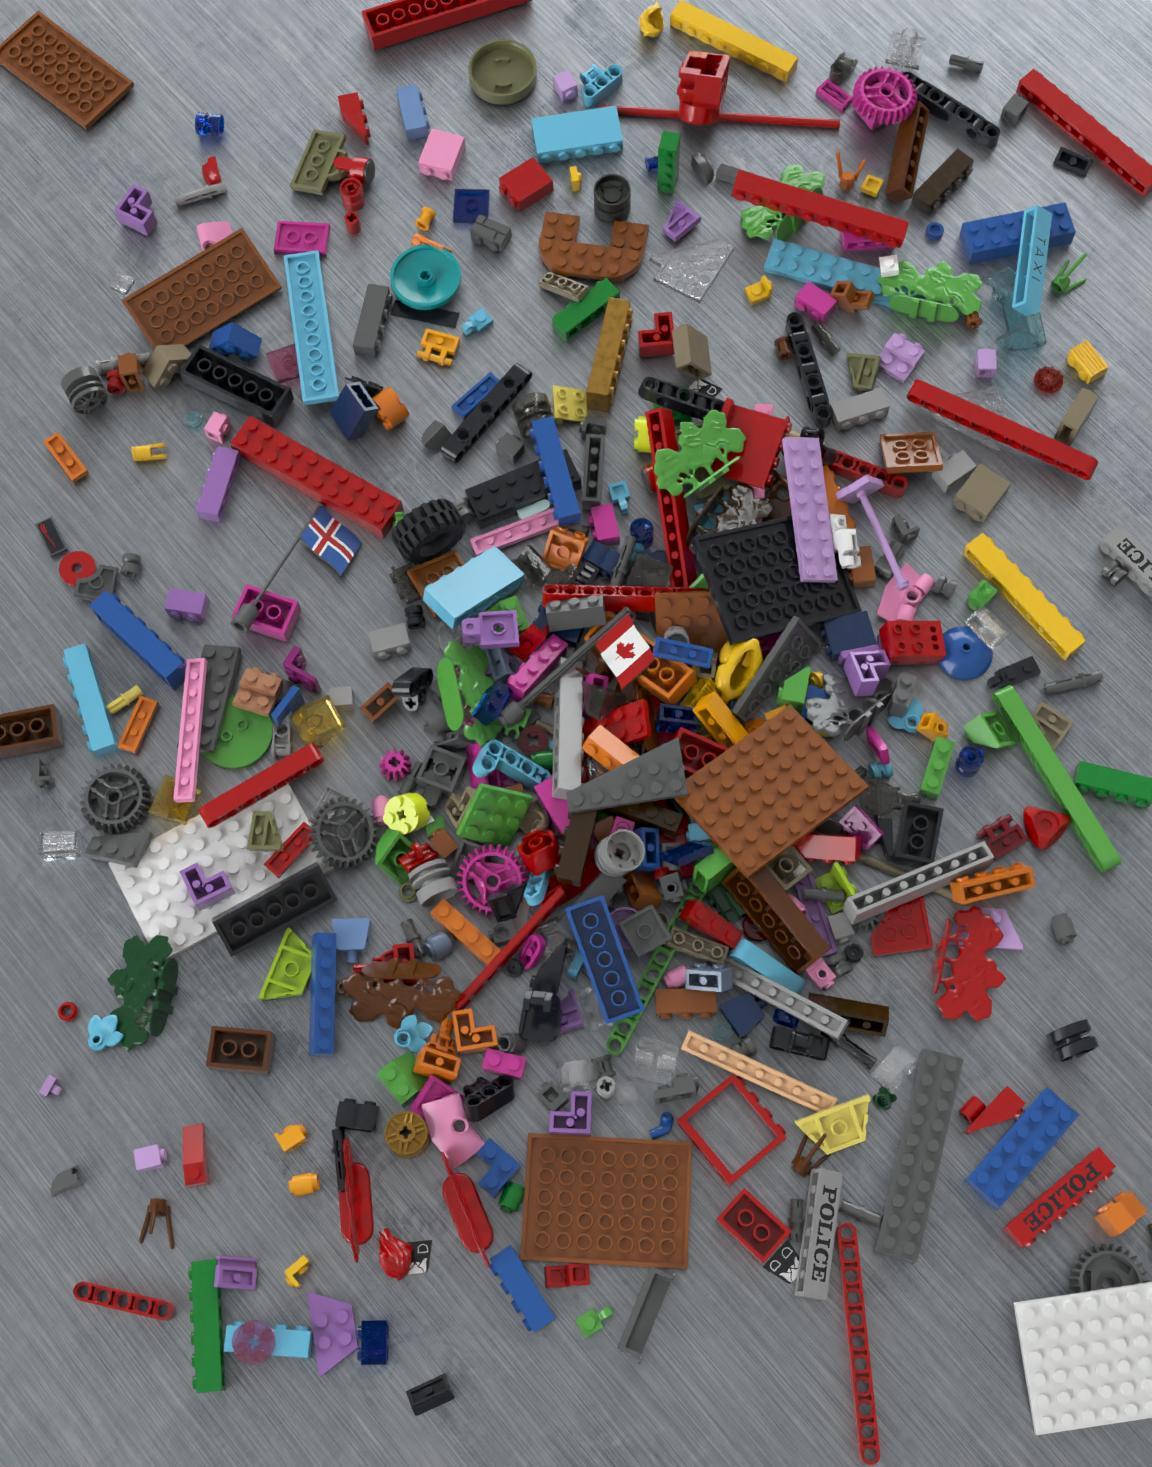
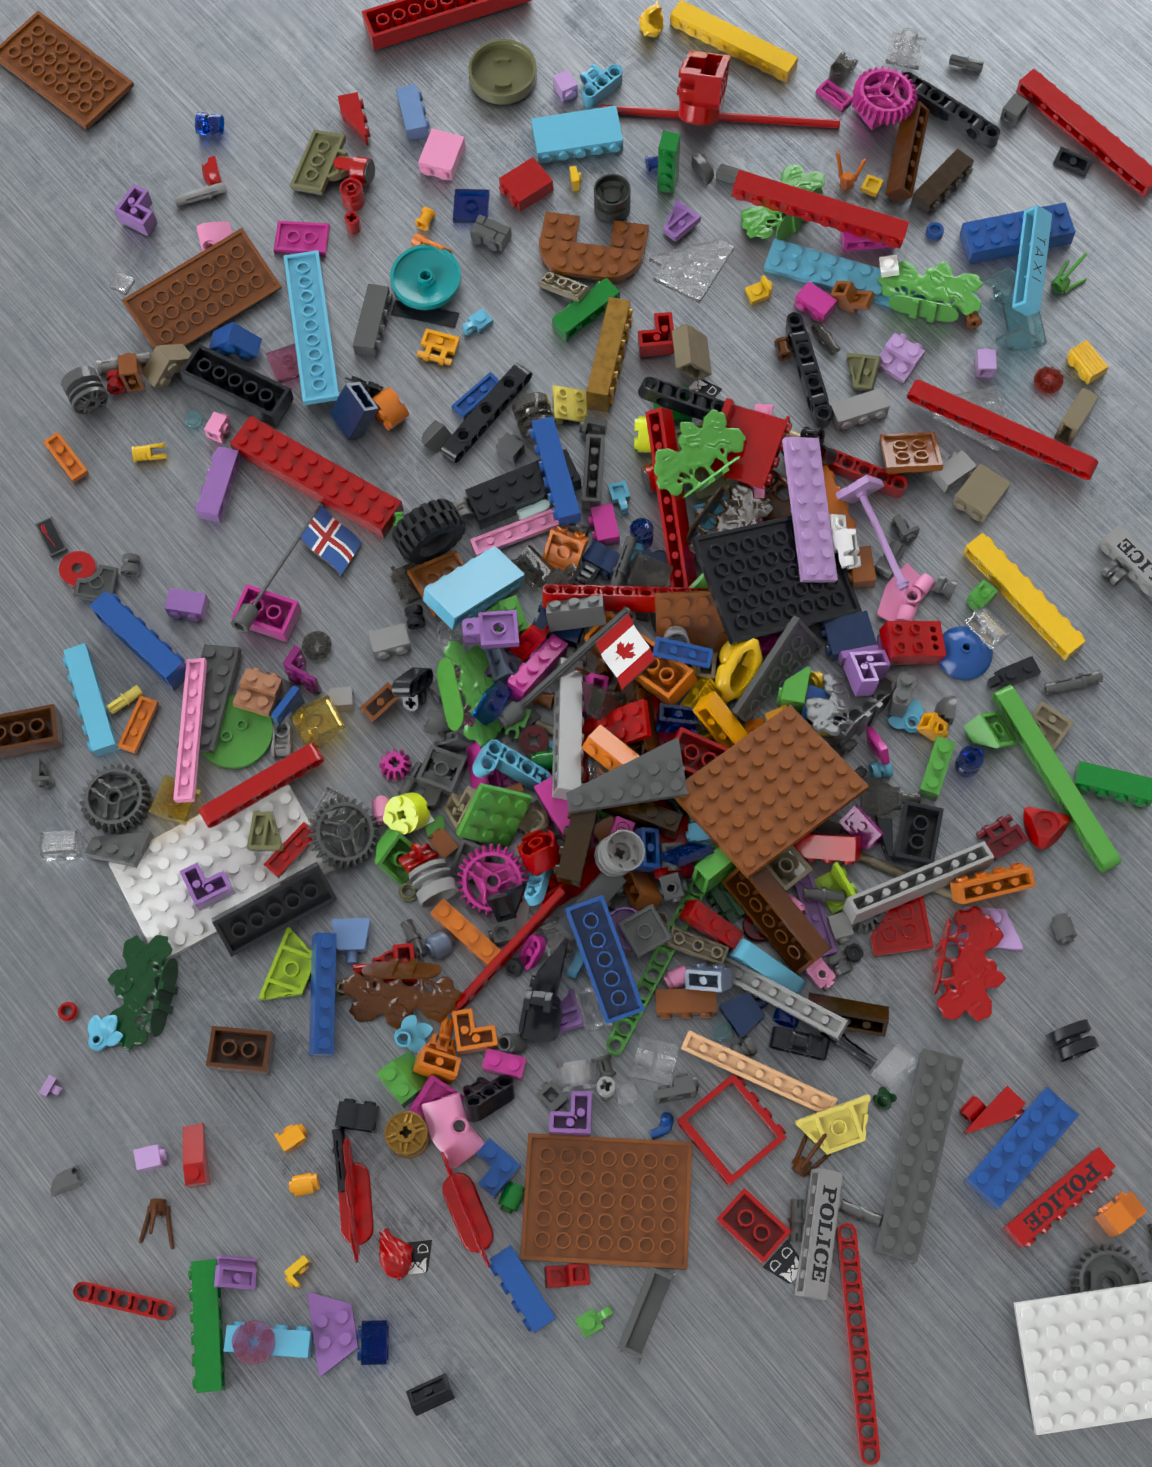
none -> clear smoke gear [302,631,332,661]
none -> dark grey wheel [830,729,858,756]
none -> dark grey brick [934,695,957,725]

